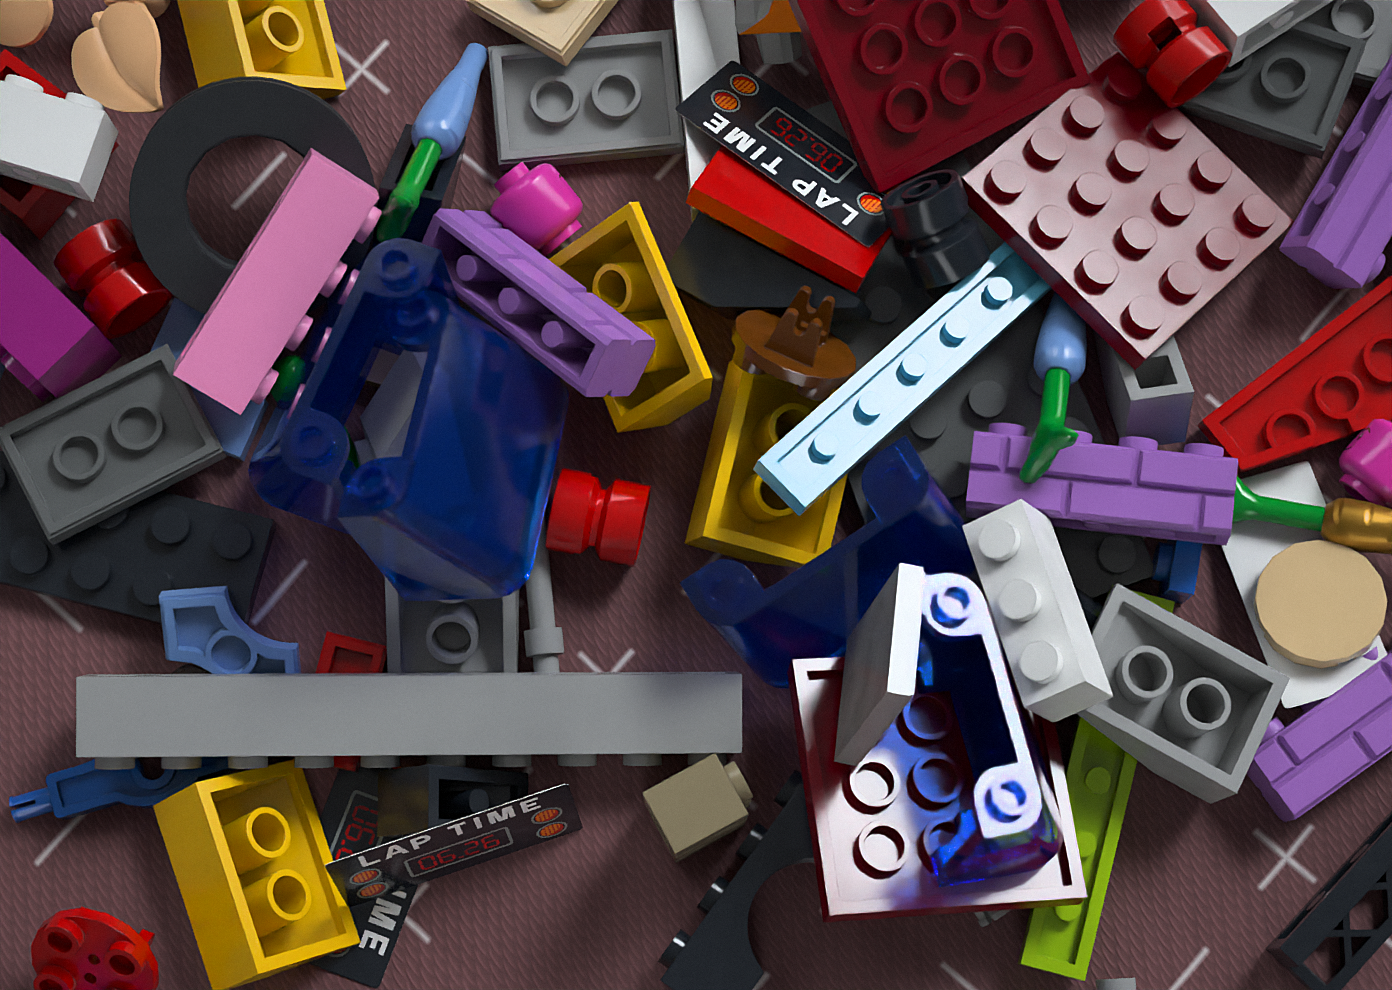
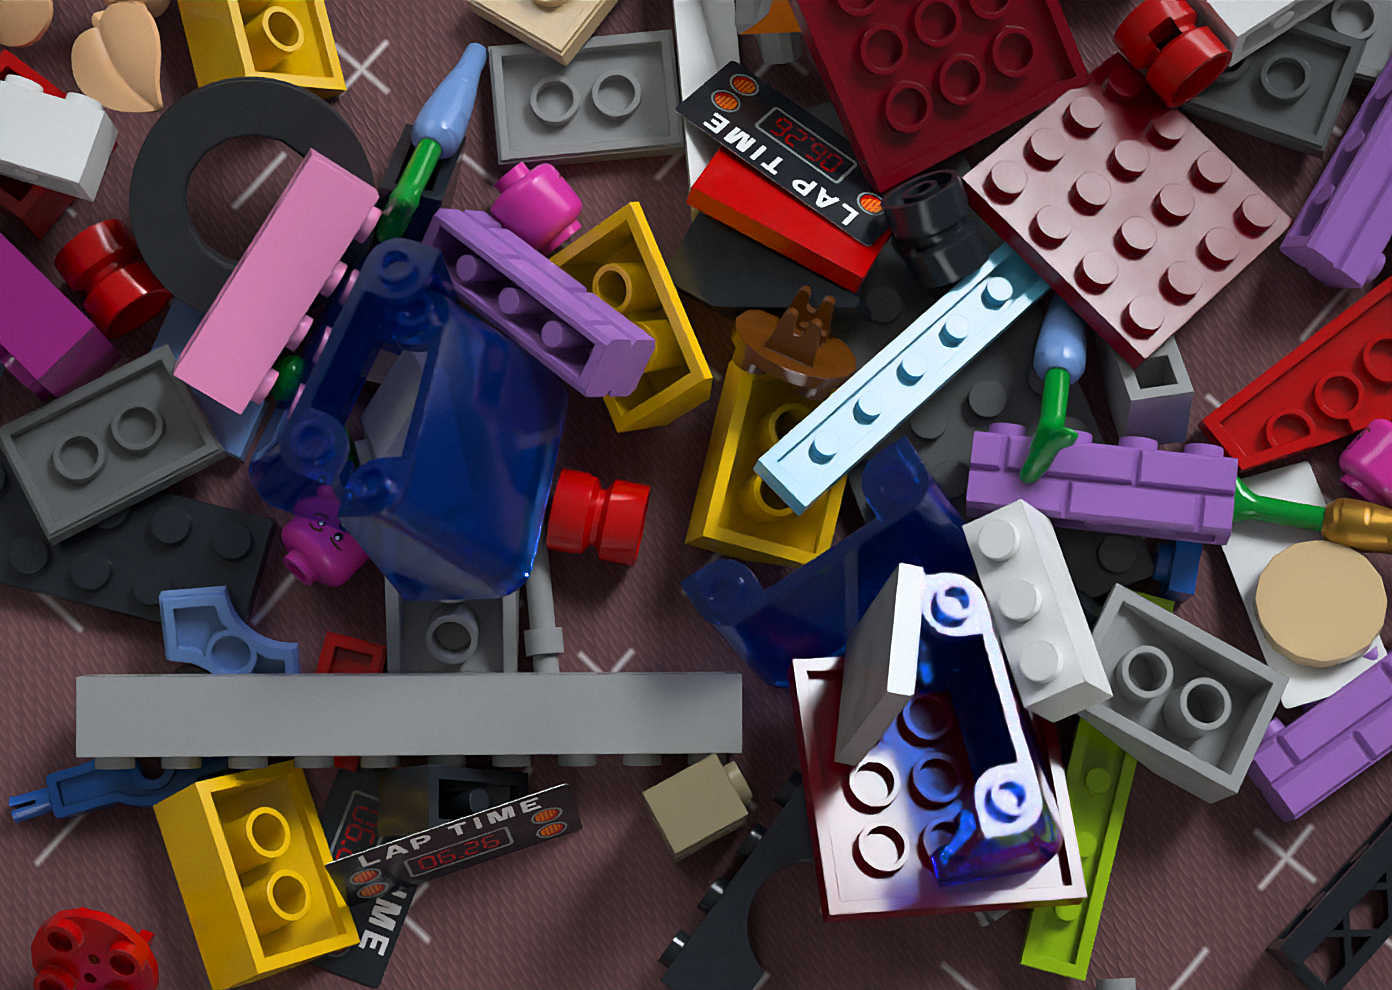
none -> dark pink head [281,492,378,588]

